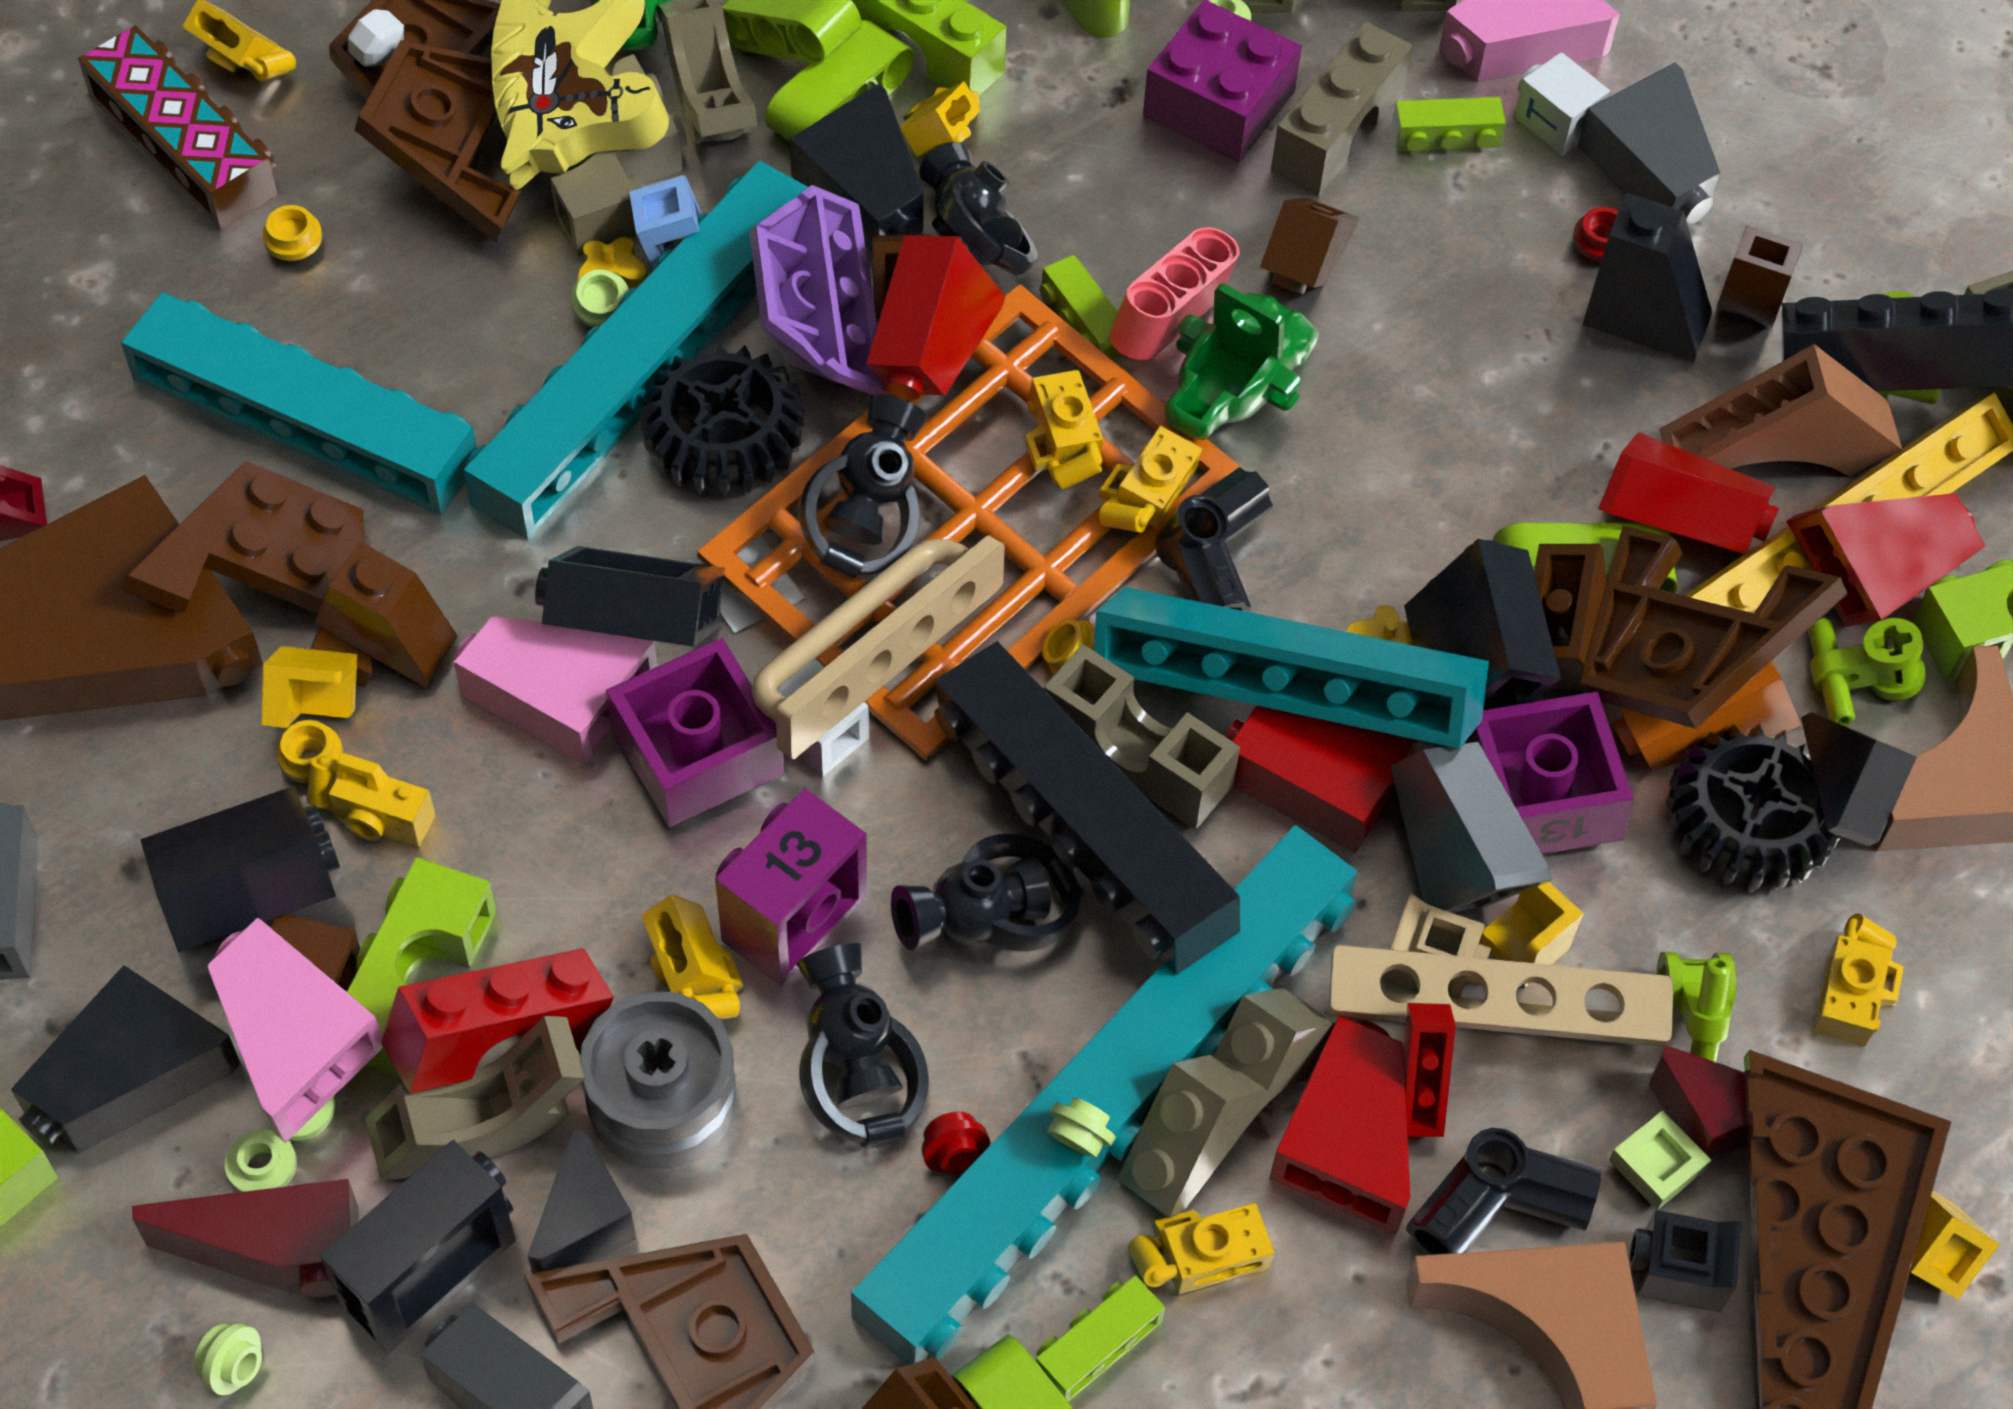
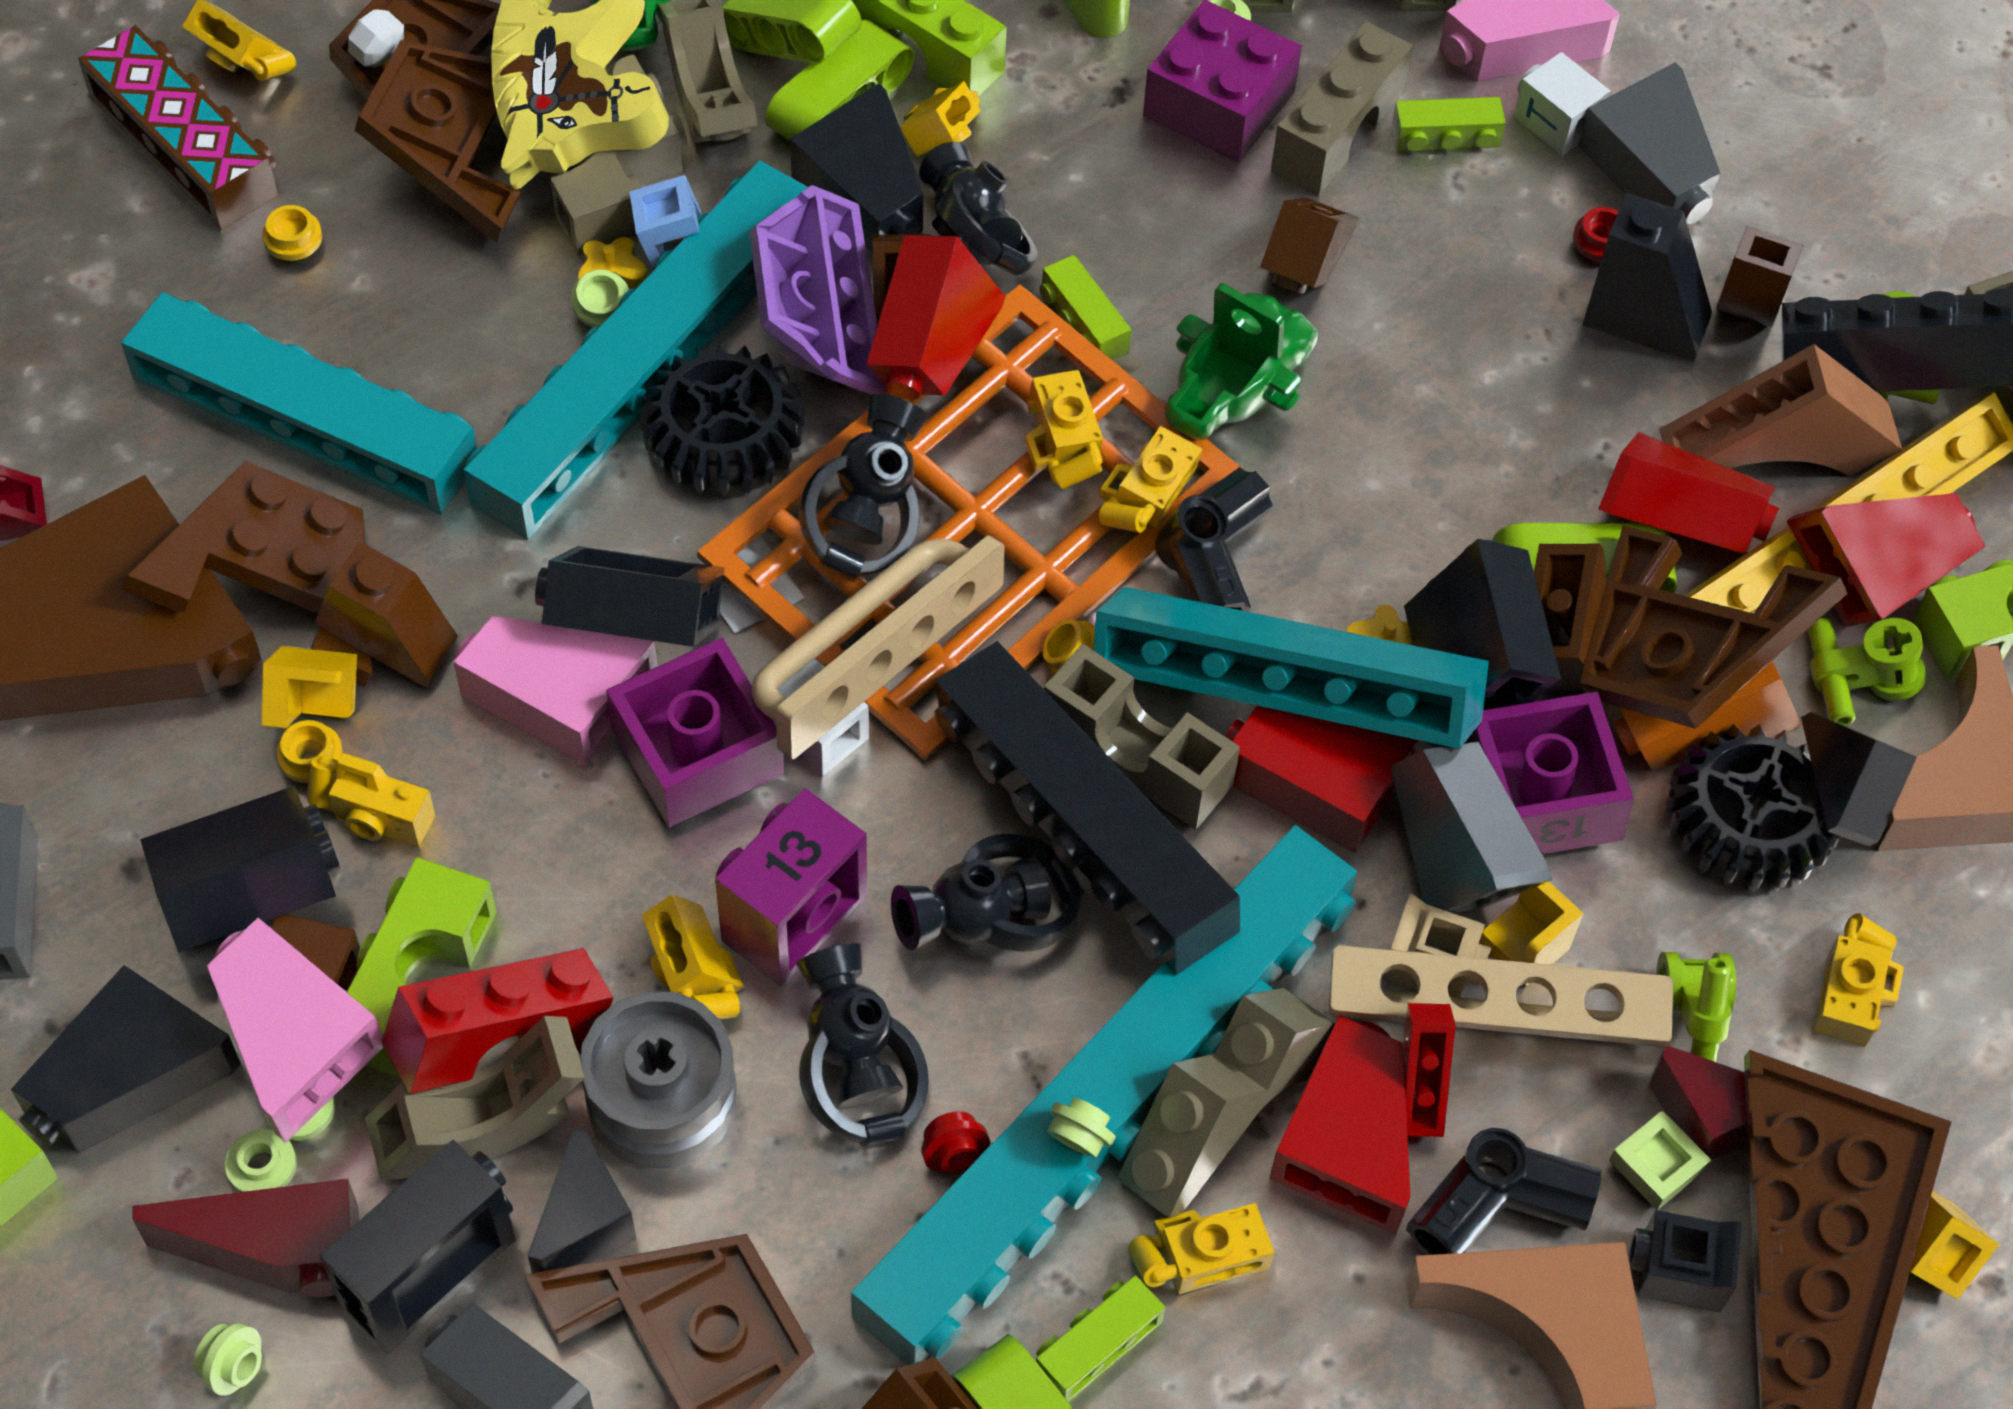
coral beam [1110,227,1240,360] -> none

